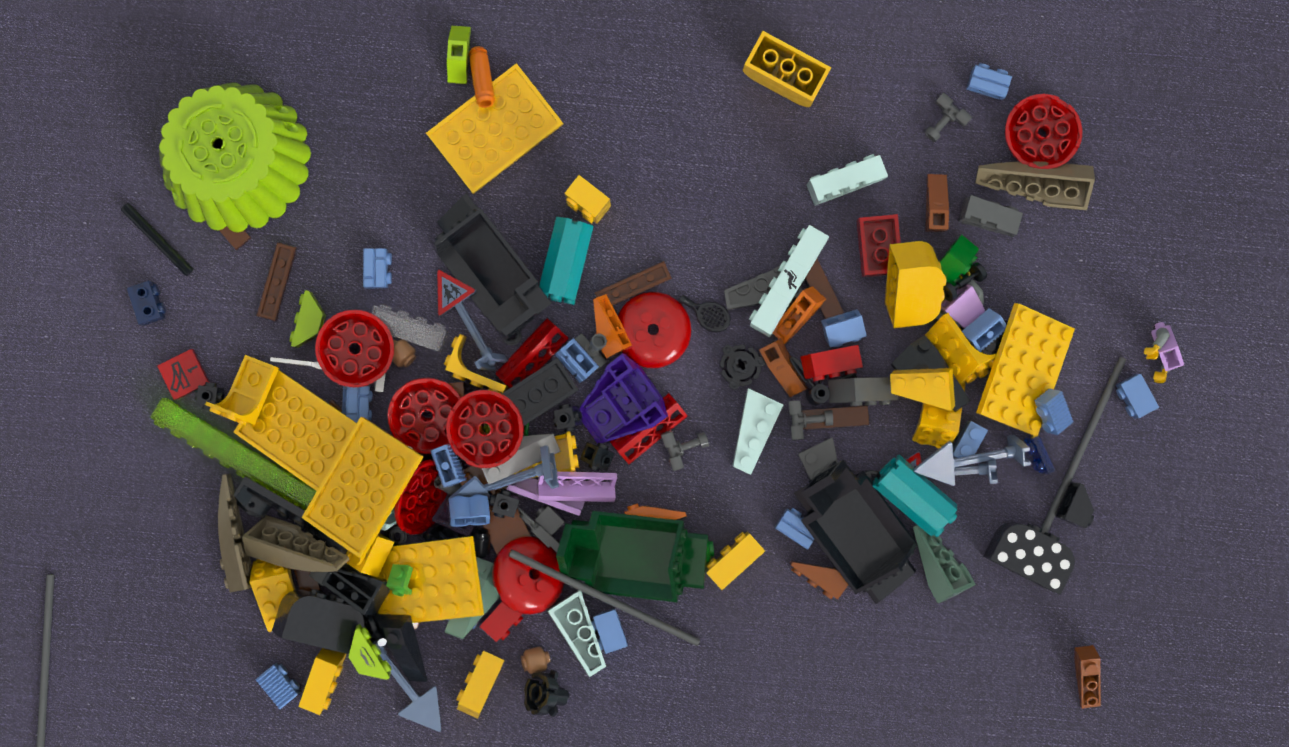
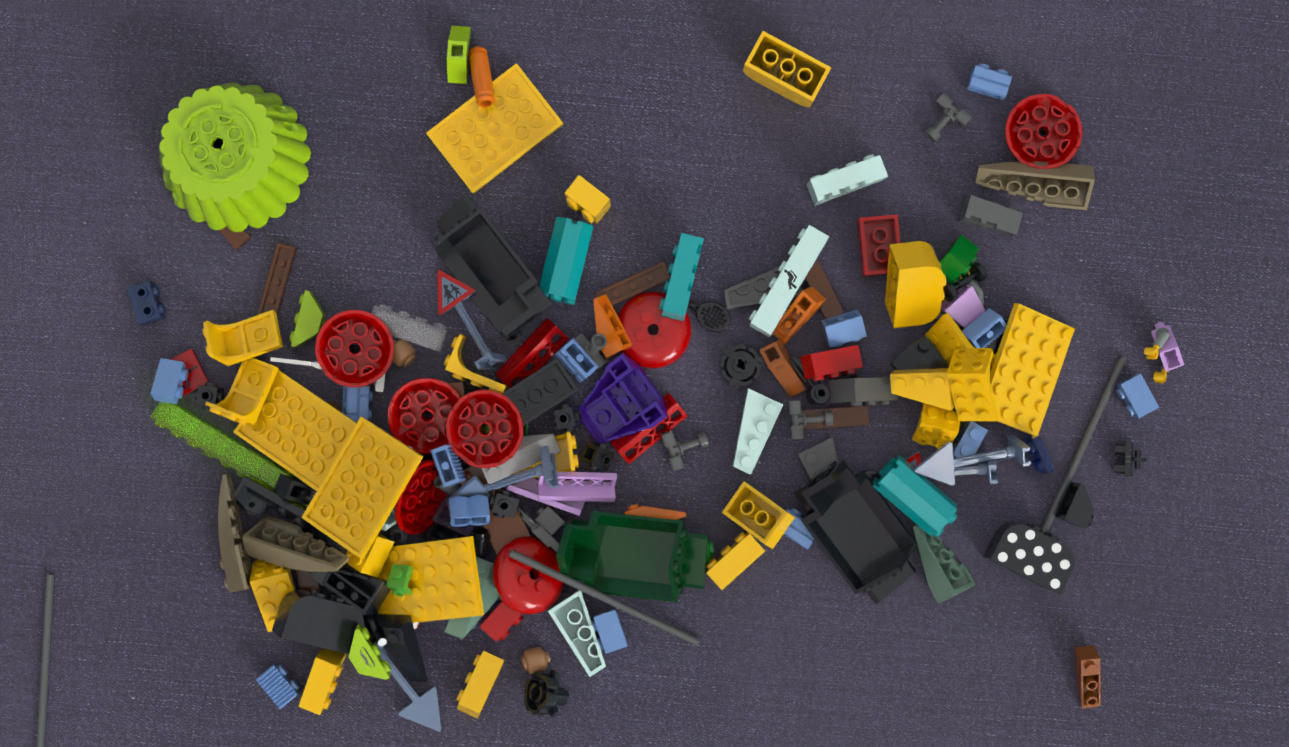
black axle [121,203,193,276] -> none
medium blue brick [363,249,392,289] -> none
dark orange slope [789,561,848,600] -> none
dark orange slope [925,174,949,232] -> none
medium blue brick [1035,389,1074,435] -> none
none -> medium blue brick [150,358,188,404]
none -> yellow bracket [202,310,283,366]
none -> black slope [273,474,317,505]
none -> teal wedge [659,233,704,321]
none -> yellow brick [722,481,795,549]
none -> yellow bracket [946,348,998,421]
none -> black hips [1114,442,1147,477]

